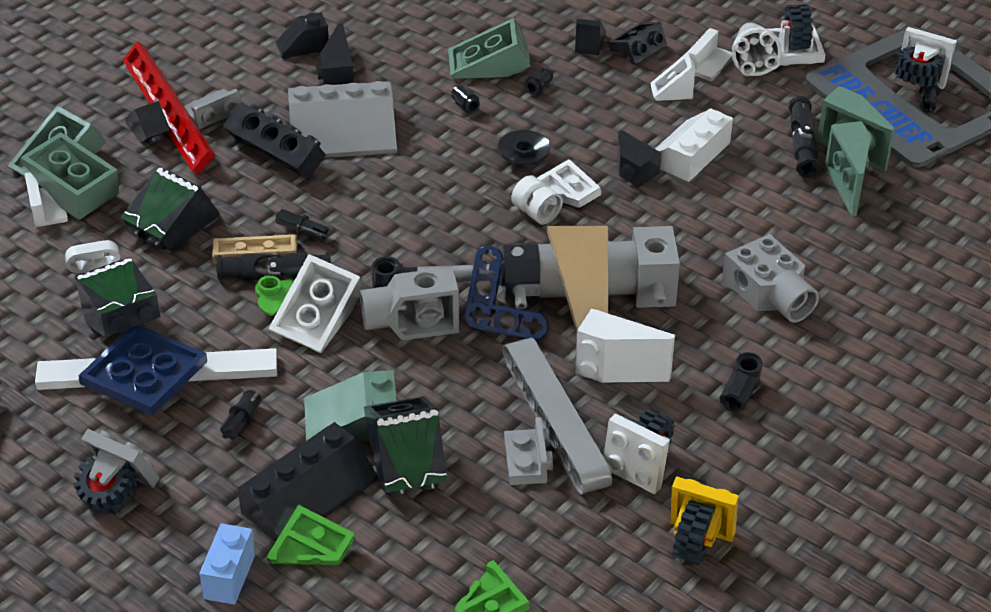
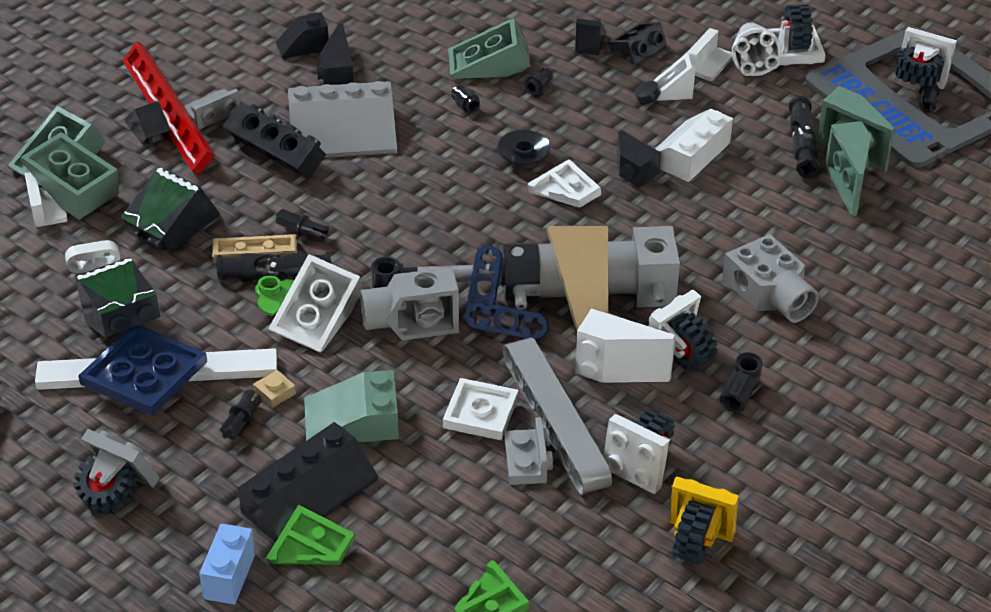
slope [364,396,447,495] -> none
white wheel [511,175,563,225] -> none
none -> tan plate [253,370,296,408]
none -> white plate [443,378,518,441]
none -> black tile [634,80,661,104]
none -> plate [649,290,718,371]

